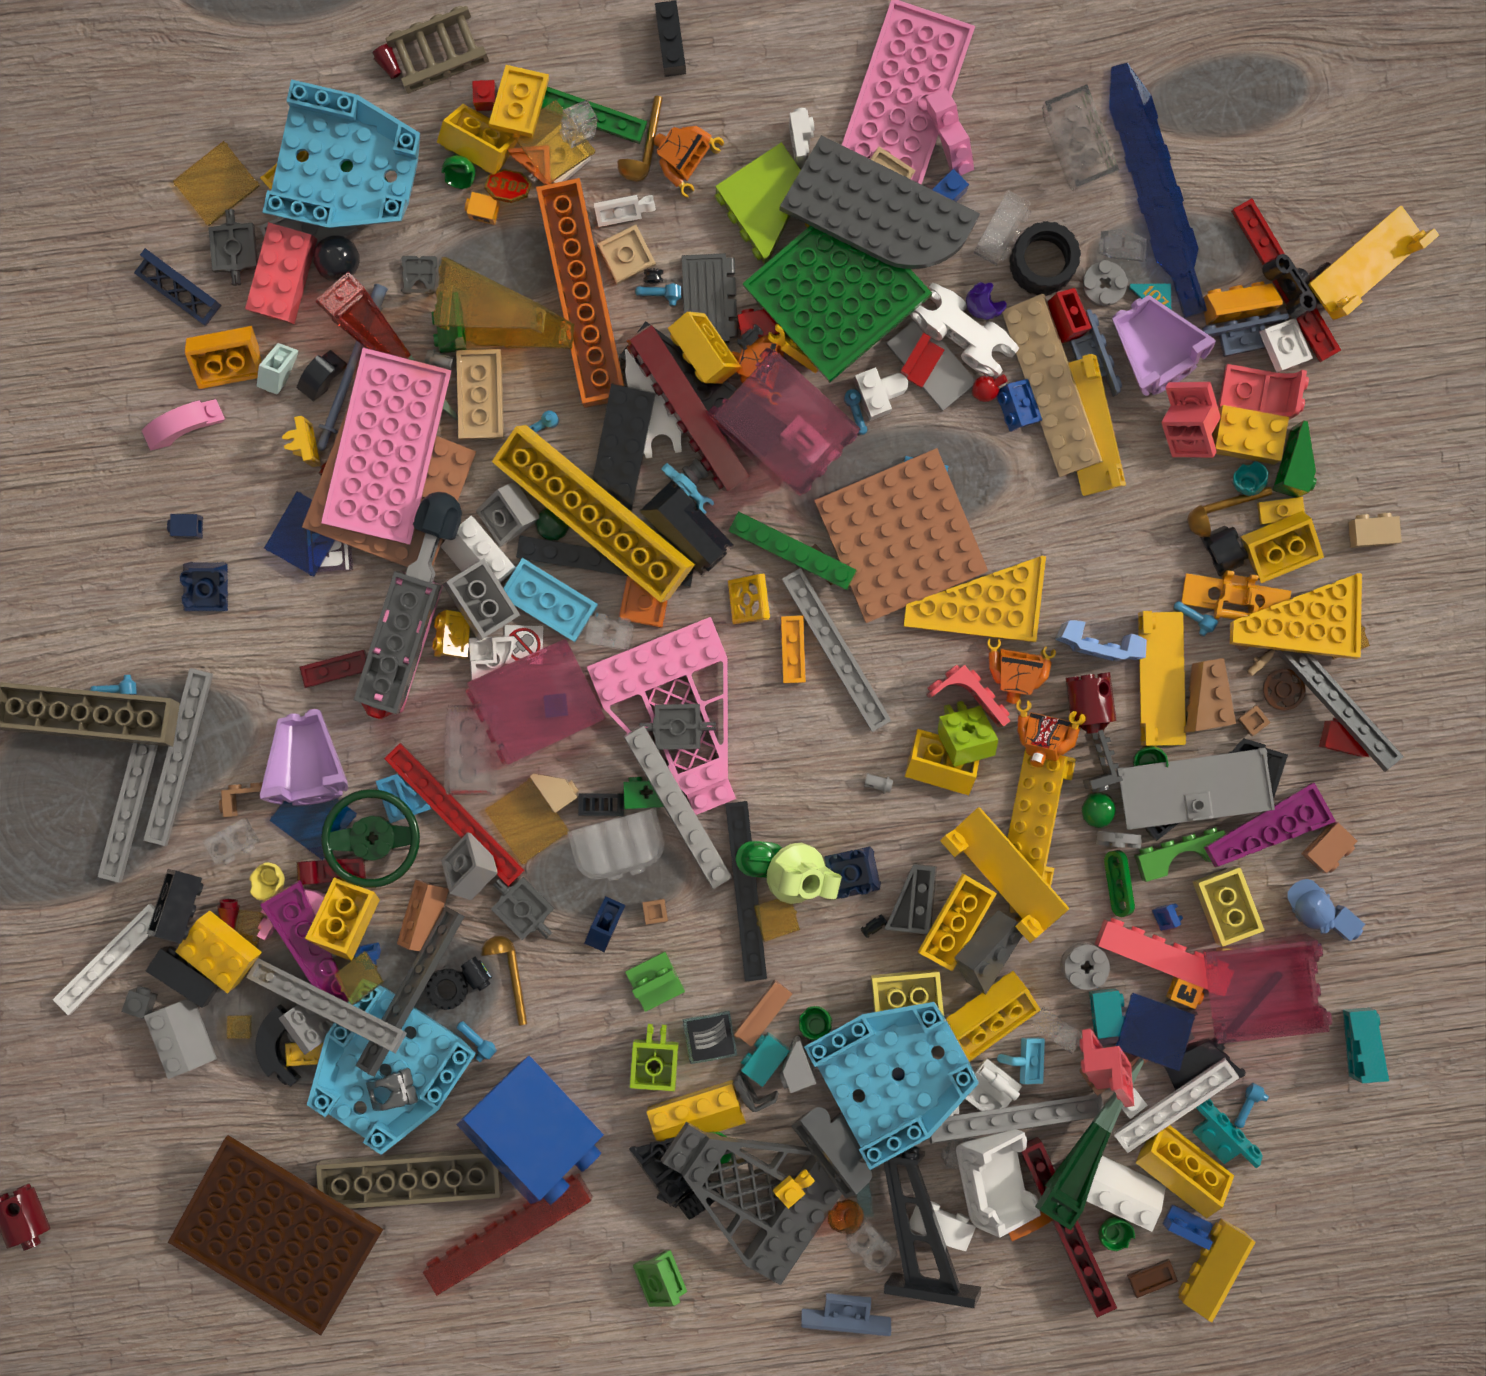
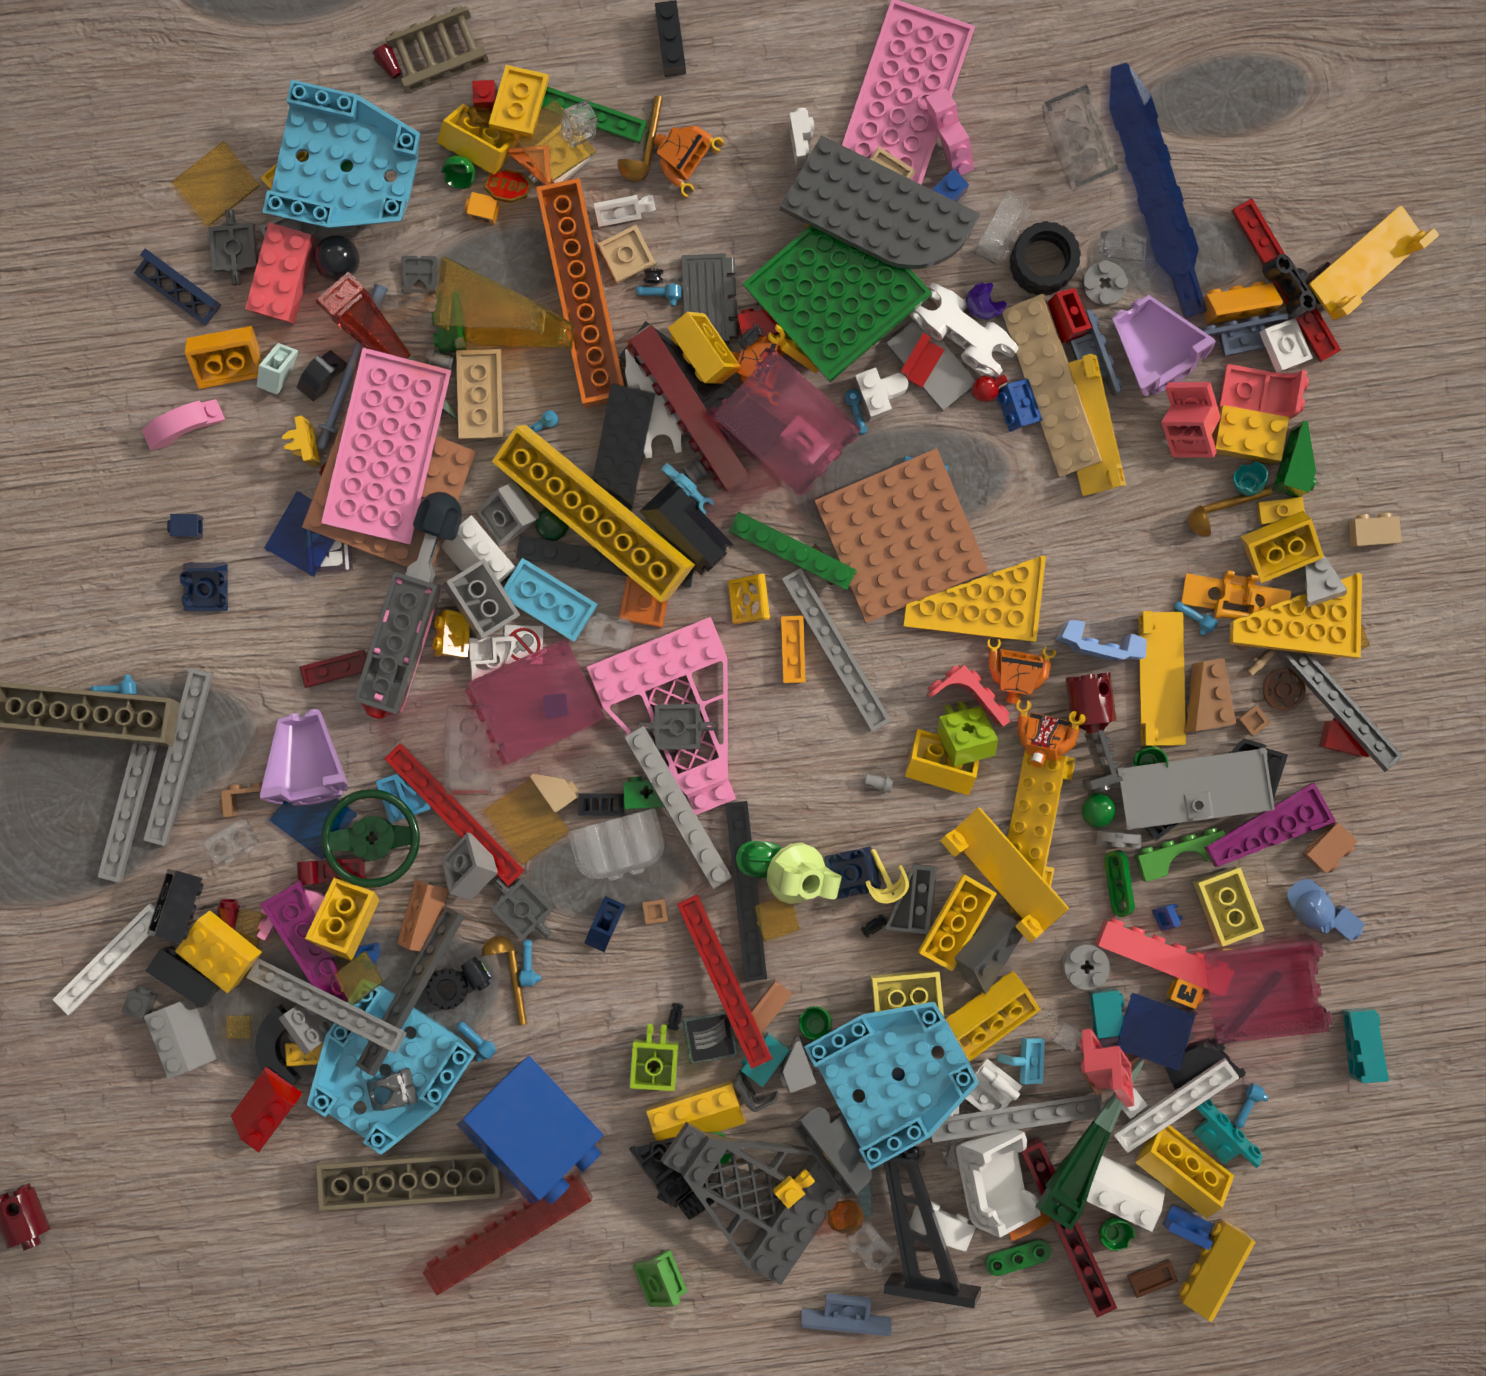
reddish brown plate [167,1135,384,1335] -> none
light yellow hair [249,862,285,901] -> none
bright green bracket [625,951,685,1012] -> none
lime slope [714,142,801,264] -> none
teal tile [1129,284,1171,309] -> none
black cylinder [1200,526,1248,576] -> none
none -> red slope [231,1067,303,1153]
none -> clear yellow tile [467,106,492,128]
none -> dark azure piece [519,939,541,987]
none -> black piece [667,1003,684,1031]
none -> red plate [677,894,773,1069]
none -> light yellow helmet [865,849,909,904]
none -> green plate [985,1238,1051,1276]
none -> light grey wing [1303,556,1347,607]

